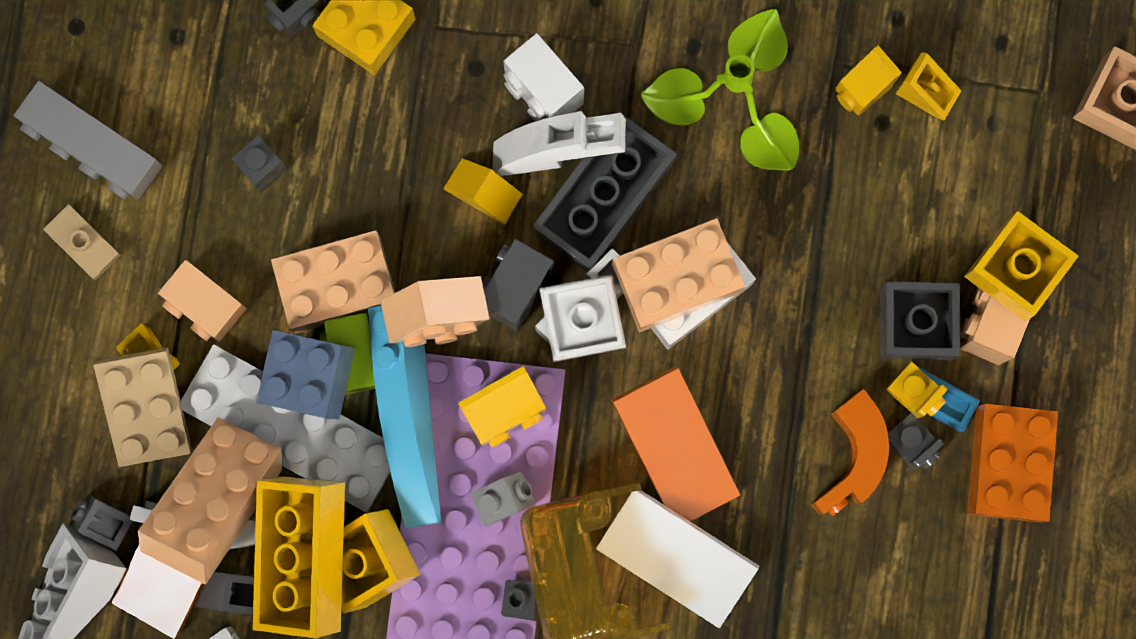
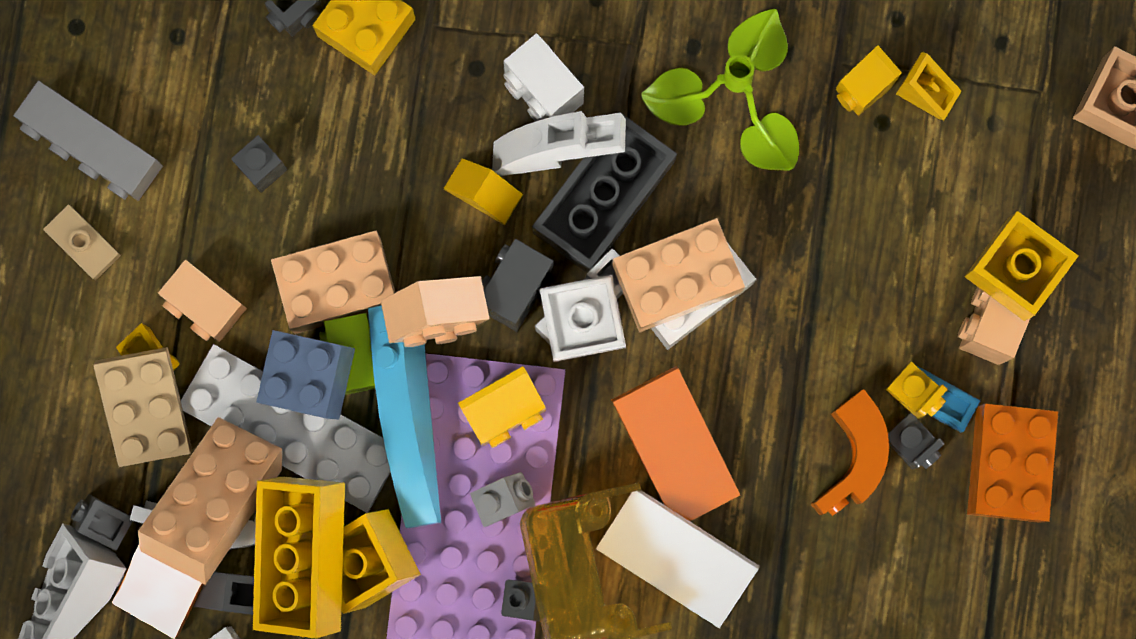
dark grey brick [880,282,960,360] -> none

